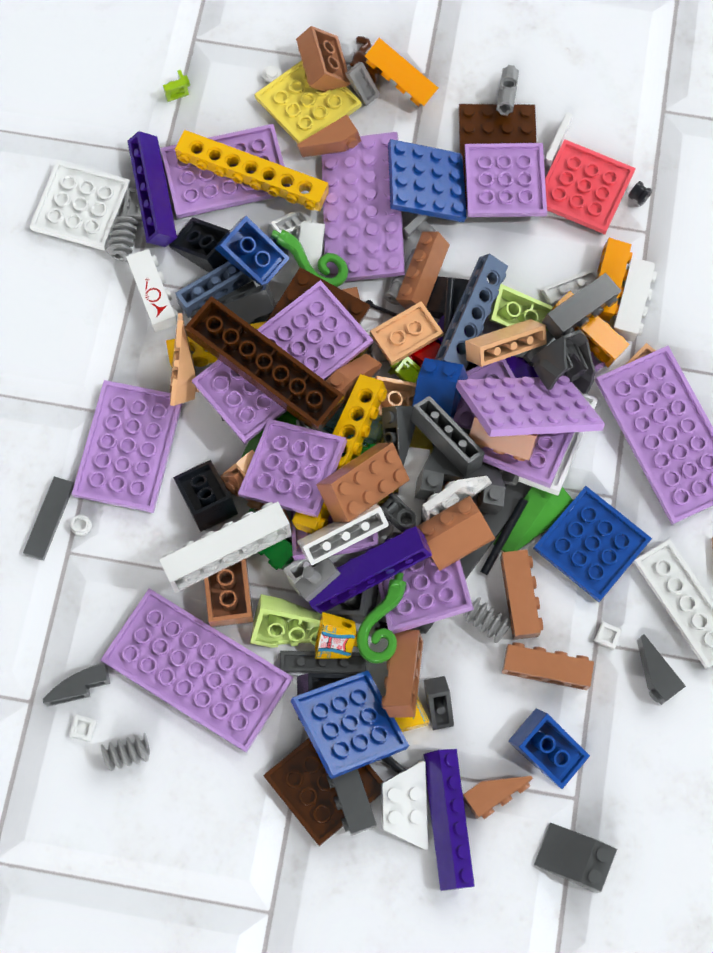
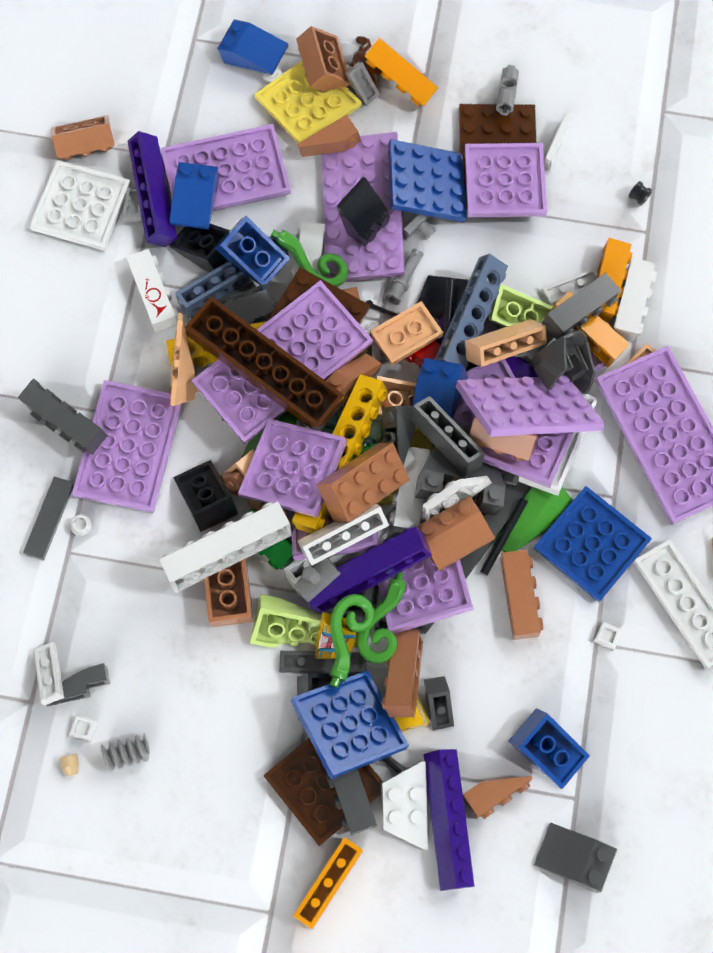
lavender plate [101,588,294,753] -> none
light grey piece [107,216,139,261] -> none
lime bracket [163,69,190,102] -> none
yellow brick [175,130,329,212] -> none
white slope [268,208,312,236] -> none
dark grey piece [380,493,416,533] -> none
lime bracket [388,357,421,383] -> none
nougat brick [396,231,450,310] -> none
light grey piece [464,597,512,643] -> none
nougat brick [502,642,594,690] -> none
coral plate [545,139,636,235] -> none
dark grey slope [637,634,686,705] -> none
none -> dark grey wedge [17,378,108,455]
none -> white tile [33,642,64,706]
none -> nougat slope [51,115,115,160]
none -> tan hose [59,754,79,776]
none -> blue slope [169,162,219,229]
none -> blue slope [217,19,289,75]
none -> light orange brick [293,837,363,930]
none -> bright green plant [329,594,375,688]
none -> black slope [337,177,390,247]

